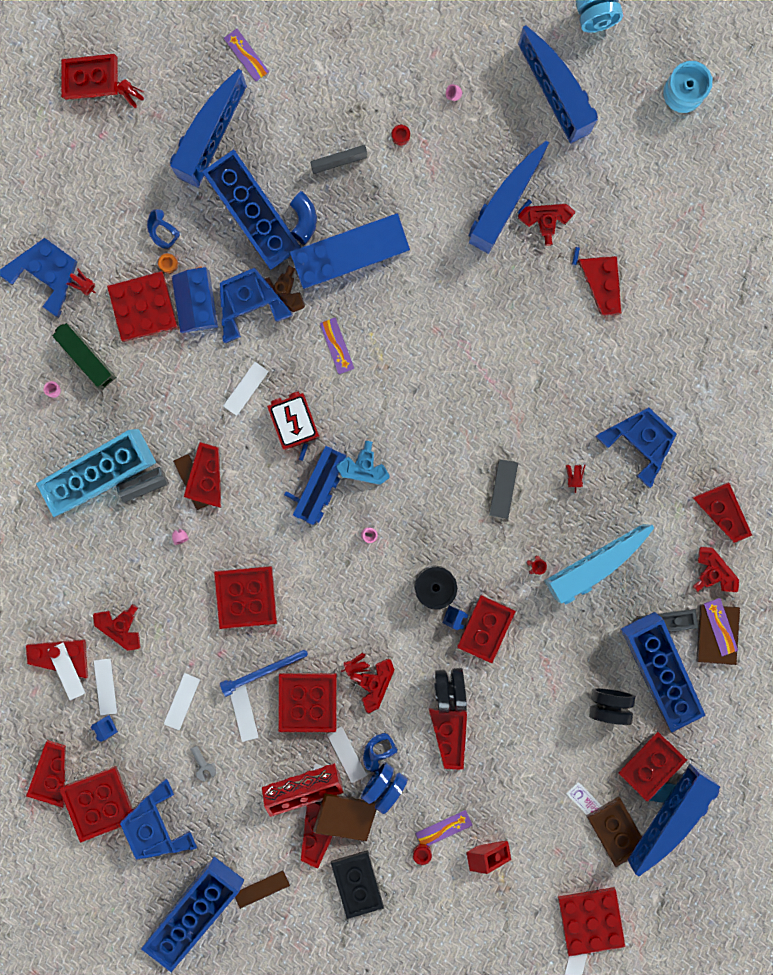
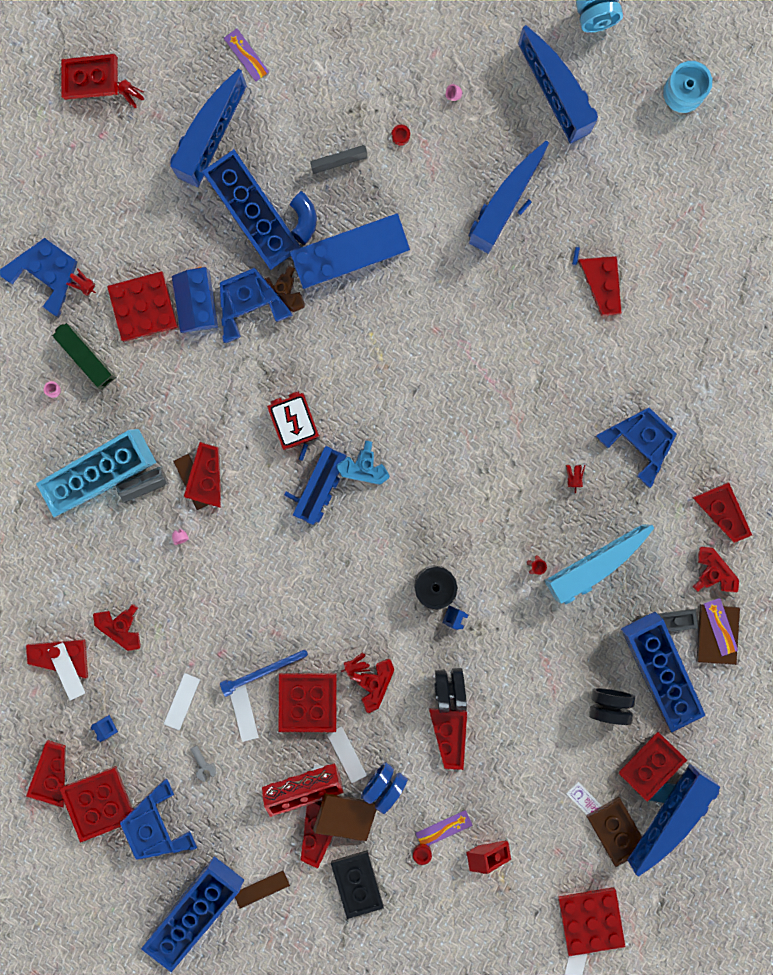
white sticker [94,658,117,716] -> none
blue piece [147,209,180,249] -> none
orange tile [158,253,178,274] -> none
red plate [214,566,278,629] -> none
white sticker [223,362,269,416] -> none
medium lavender sticker [320,317,355,374] -> none
bright pink hinge [361,527,378,543] -> none
blue piece [363,733,398,772] -> none
red plate [457,595,516,663] -> none
dark grey tile [489,459,518,519] -> none
red piece [518,204,575,246] -> none

